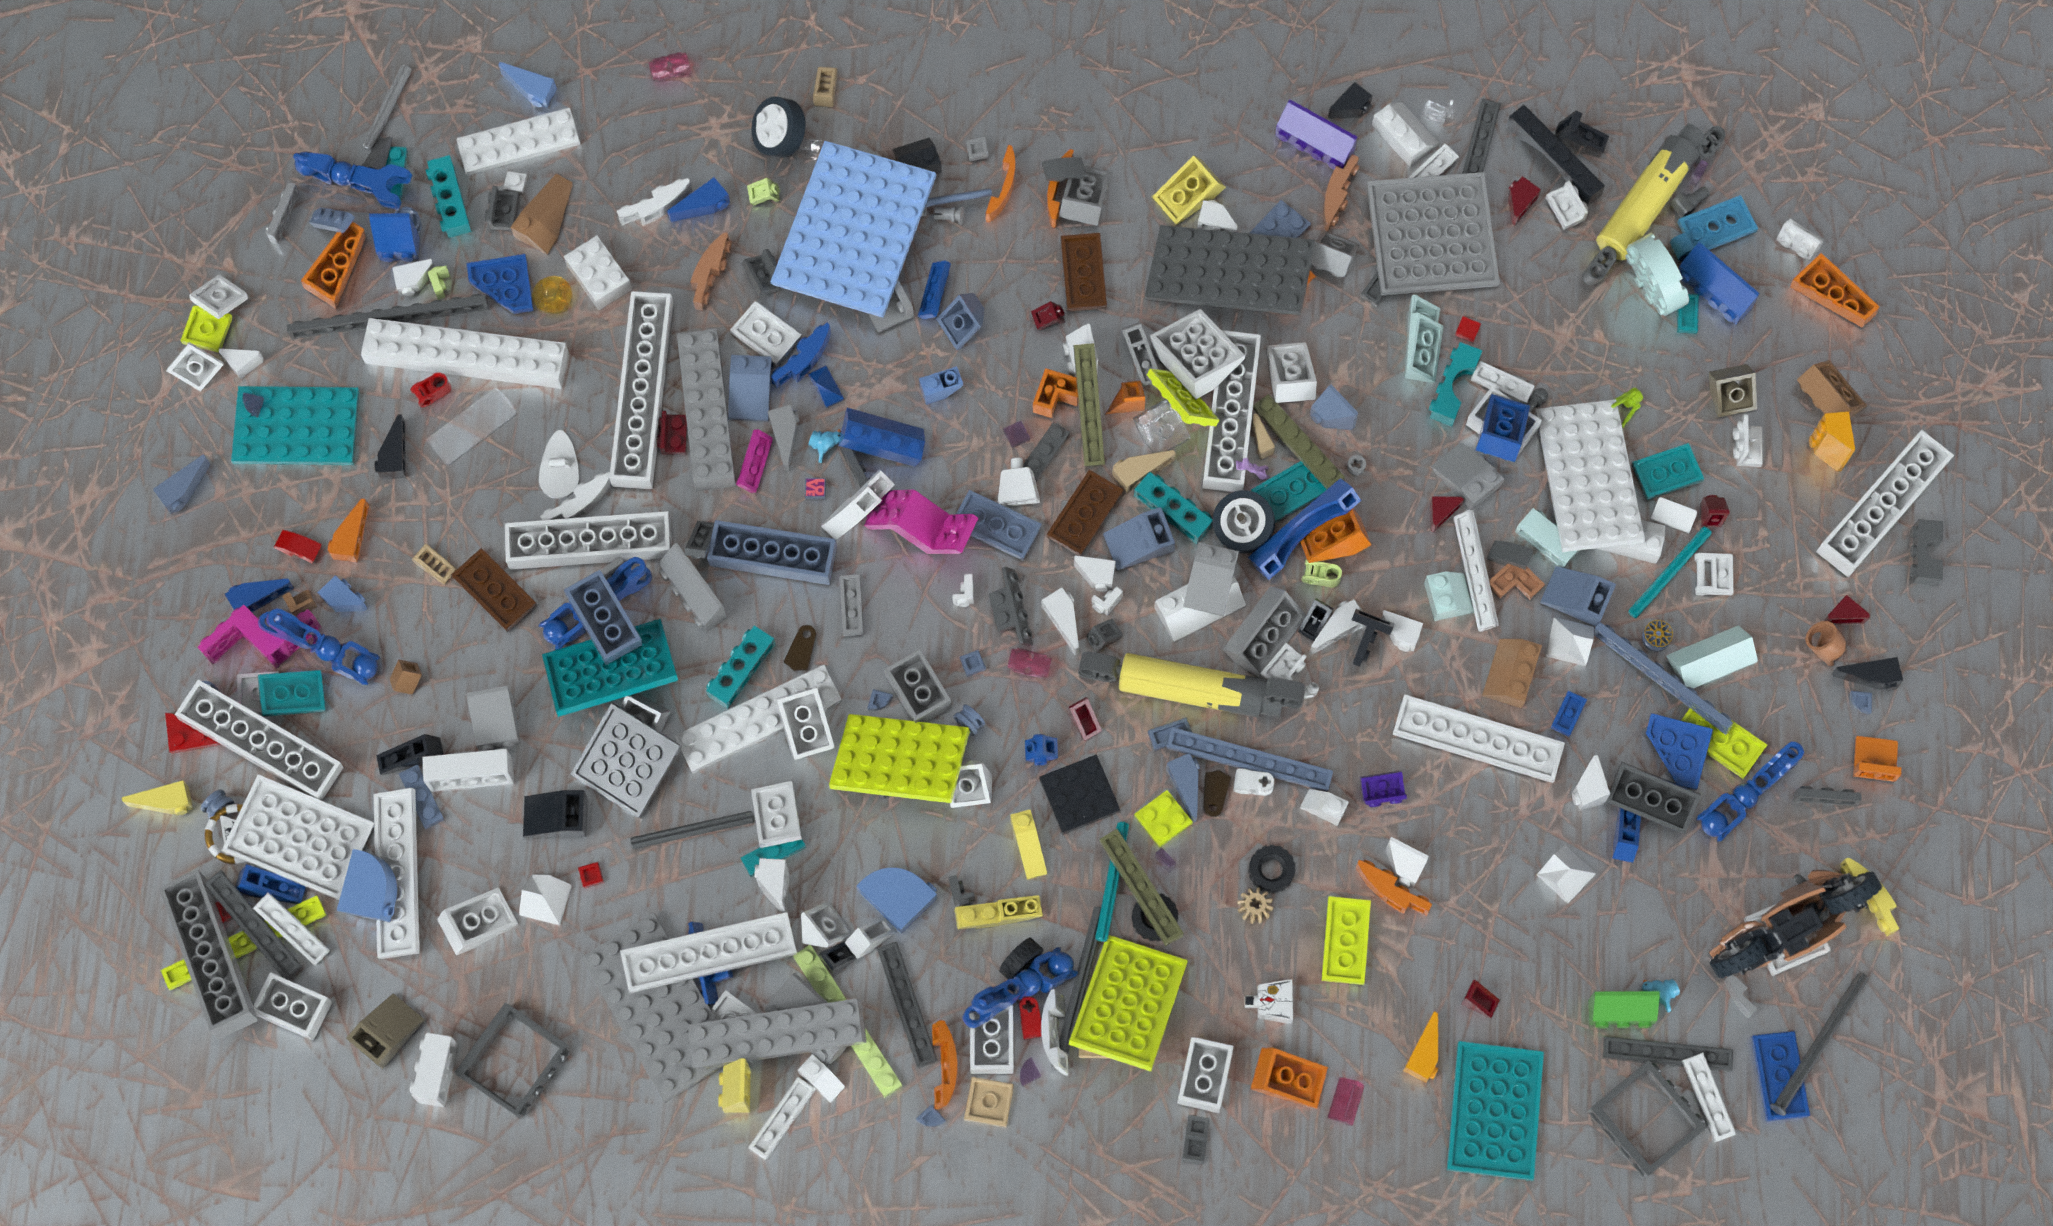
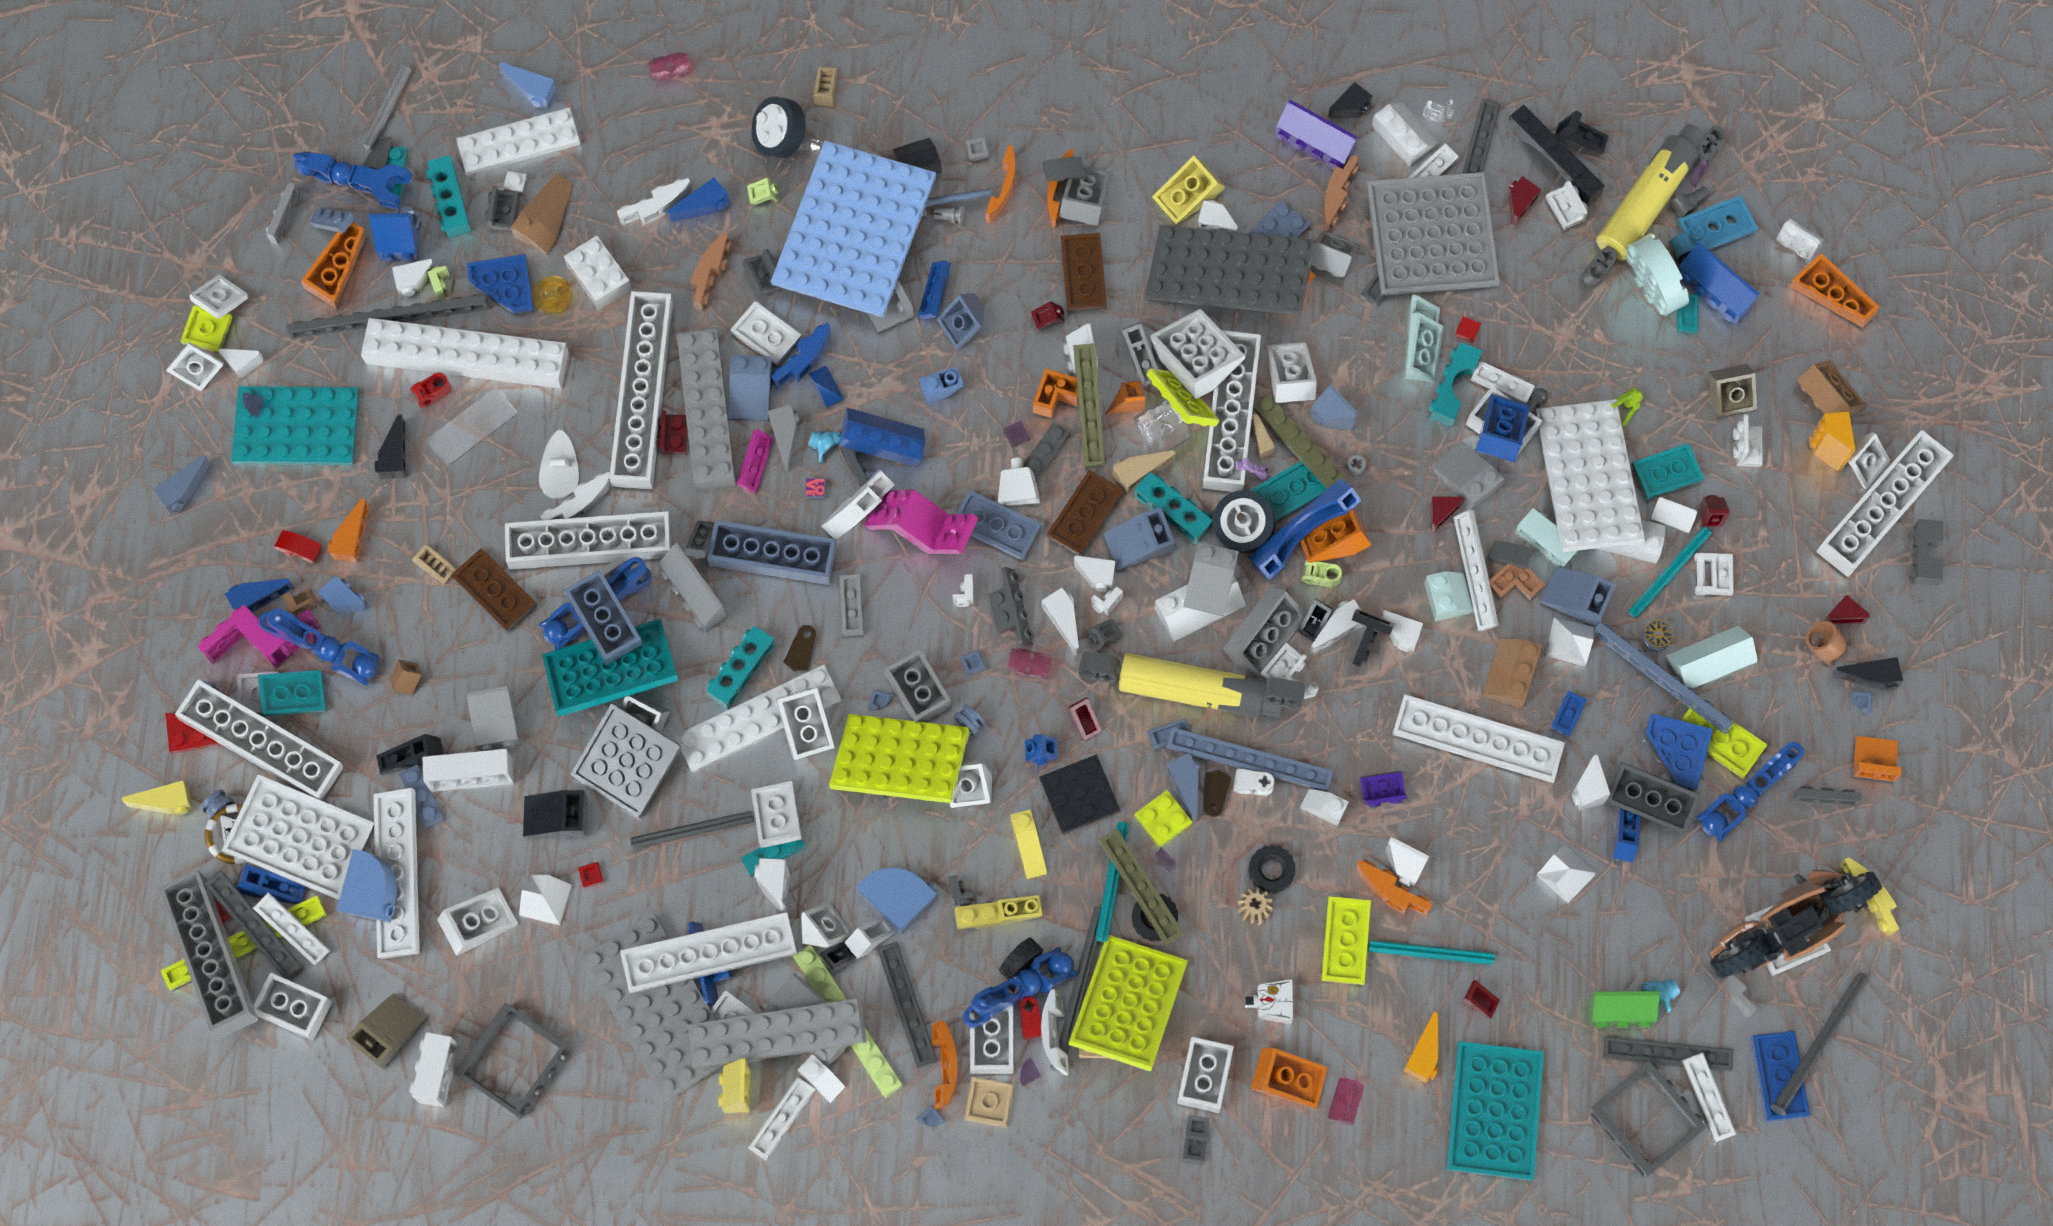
none -> teal axle [1368,940,1495,965]
none -> white slope [1848,432,1891,489]

